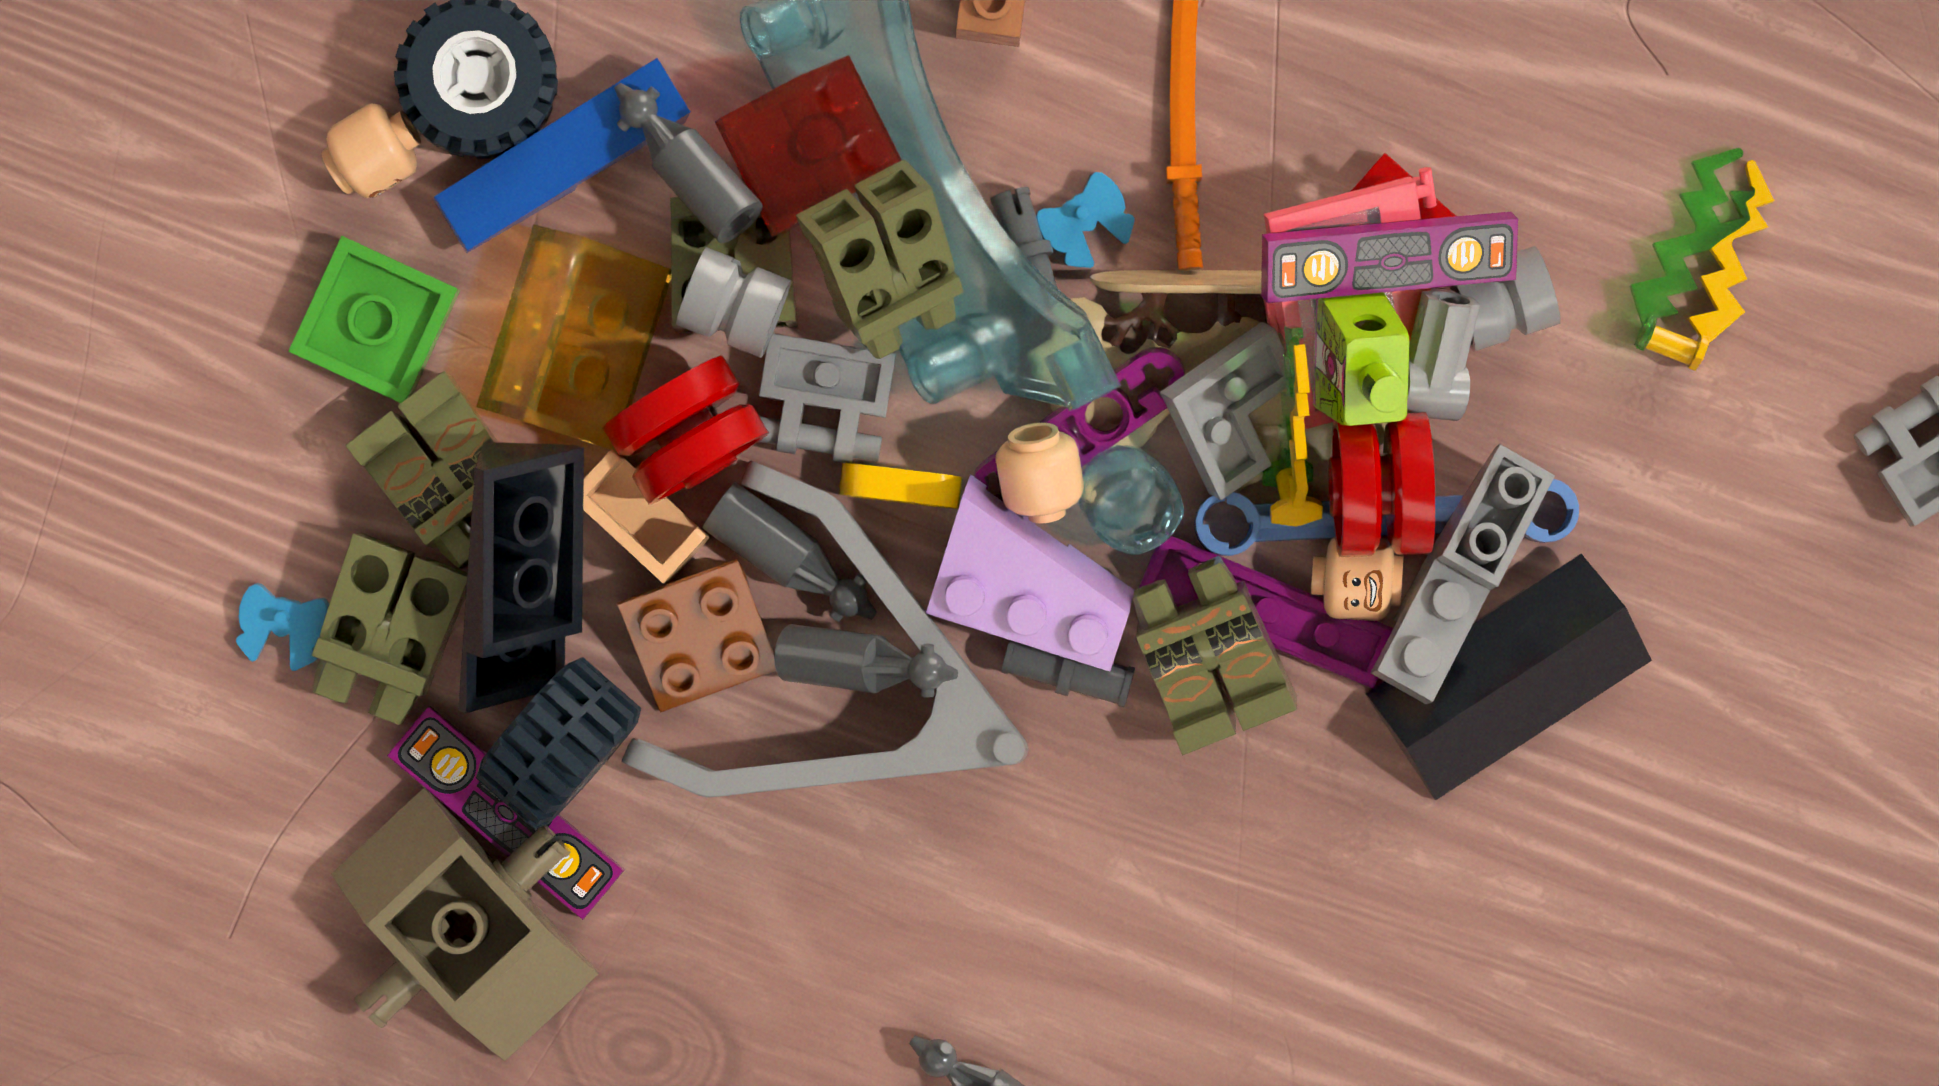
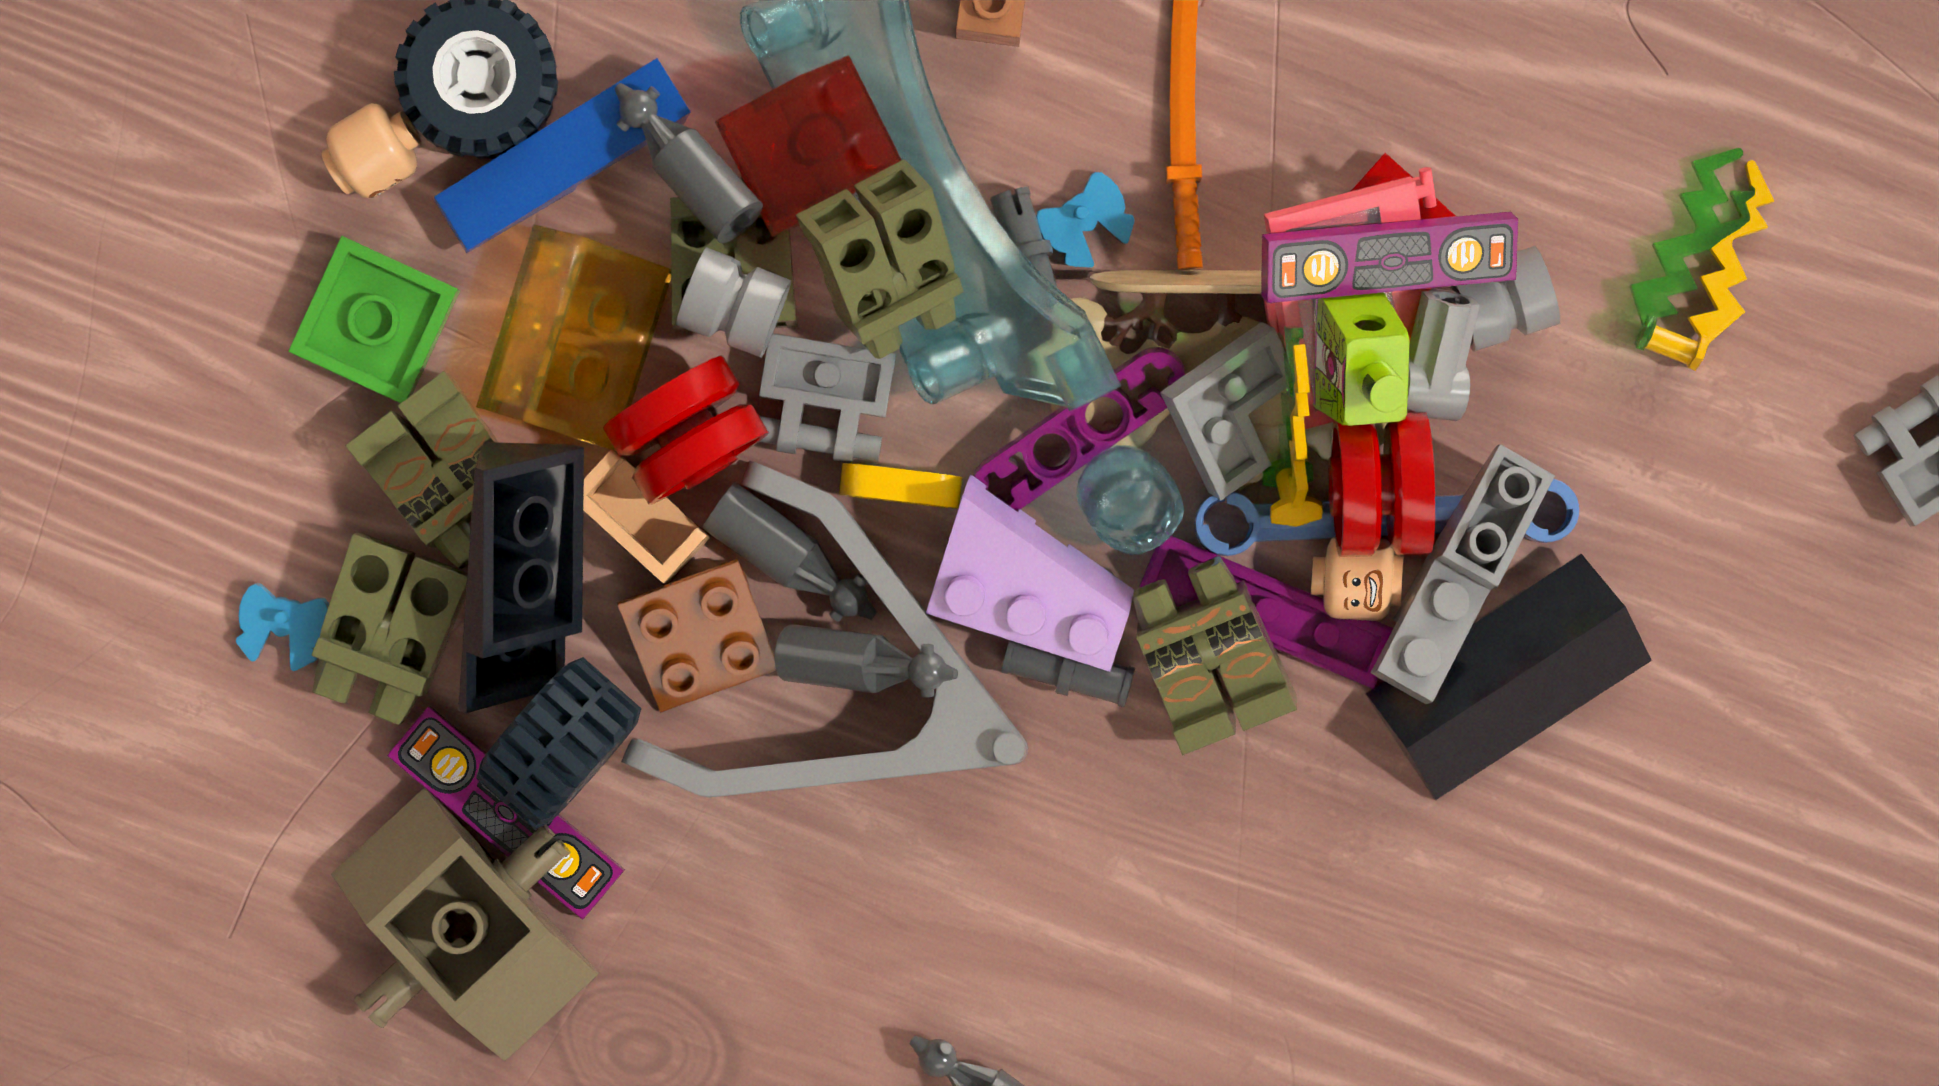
light nougat head [995,423,1084,523] -> none

